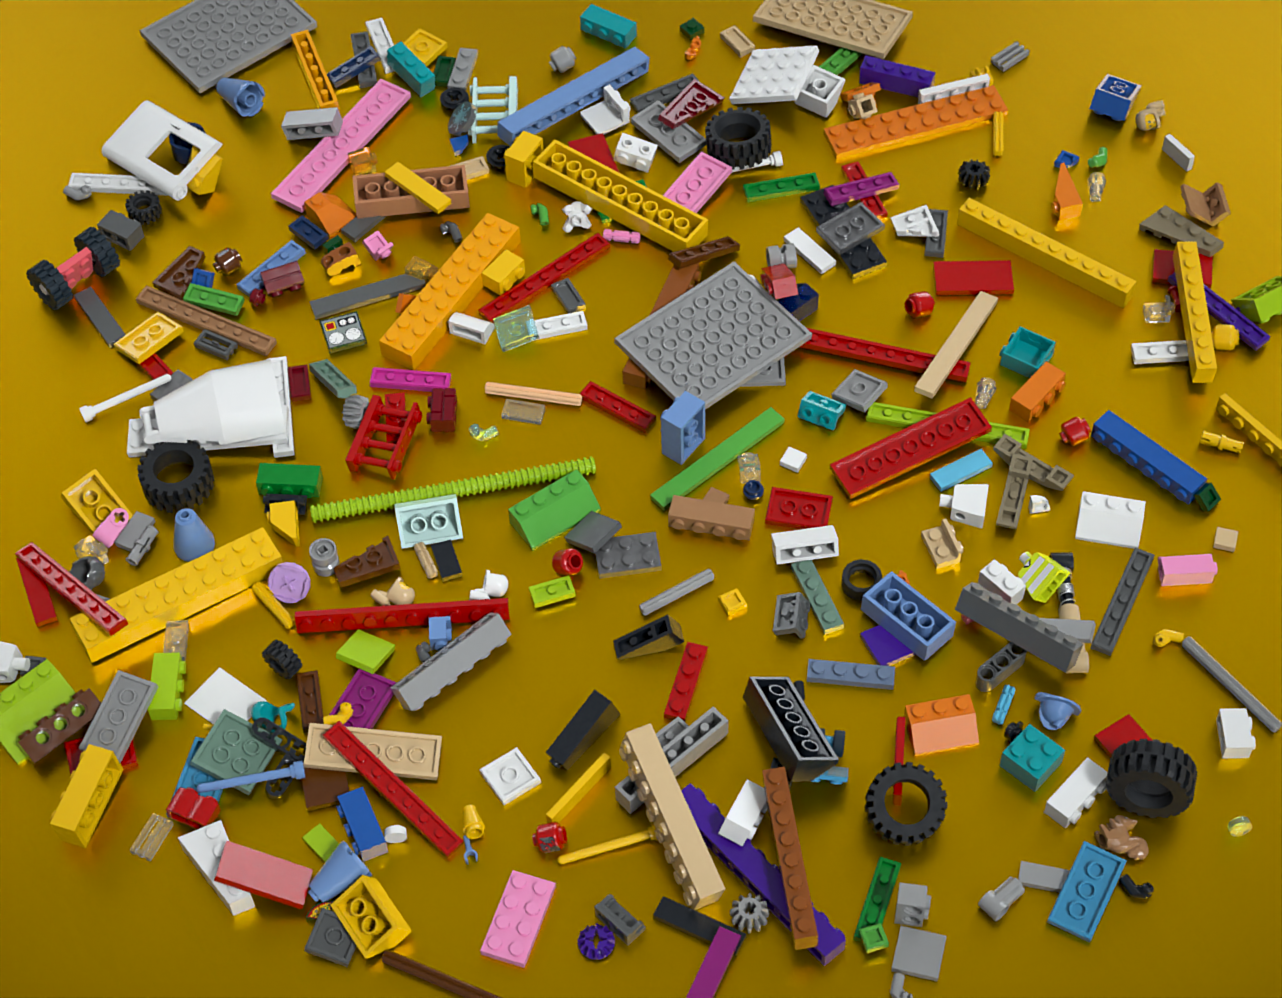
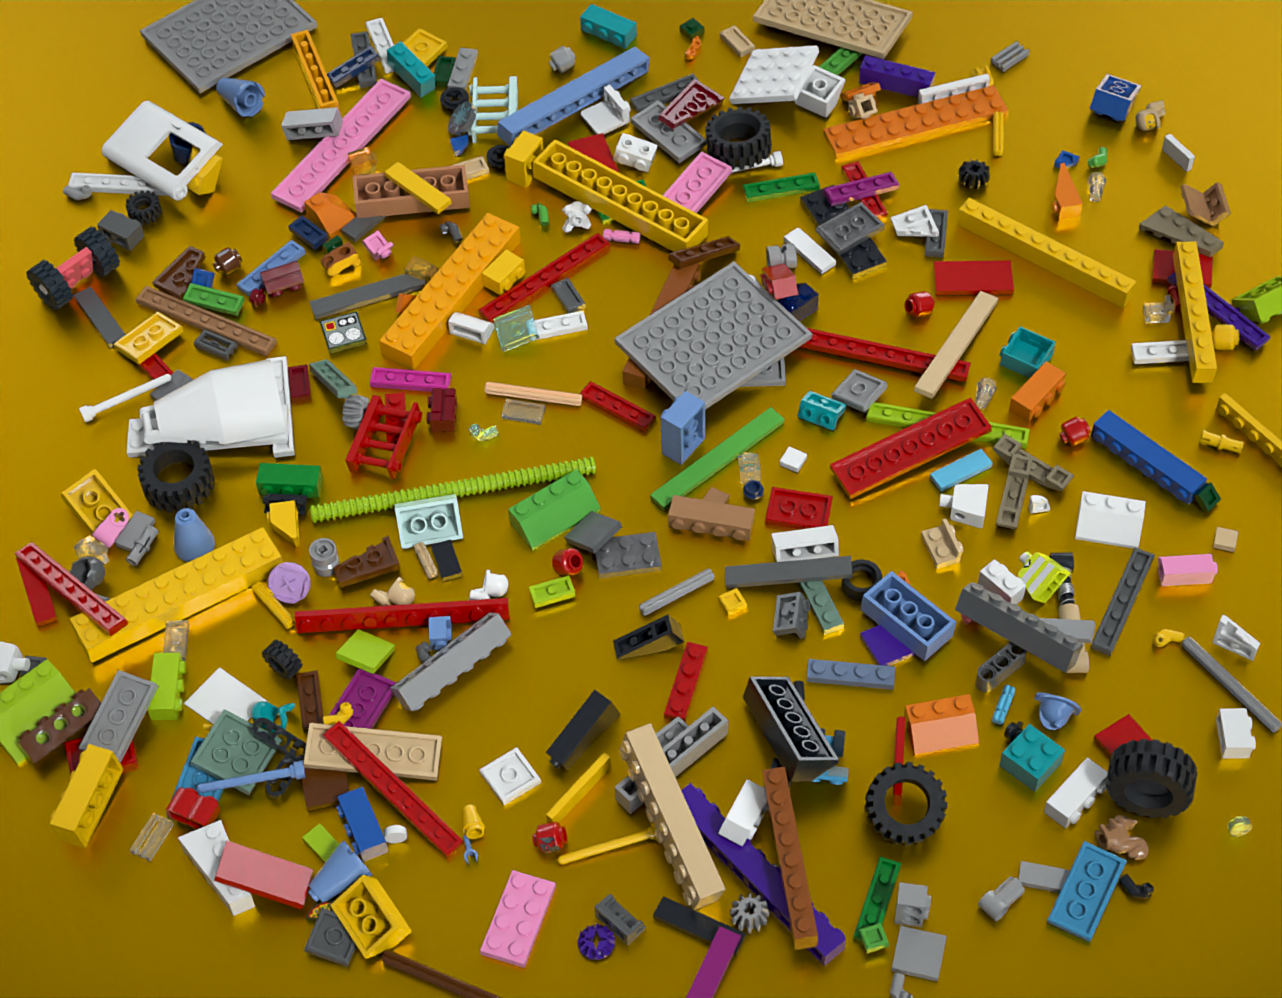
none -> dark grey tile [725,556,853,588]
none -> white wing [1212,615,1260,661]

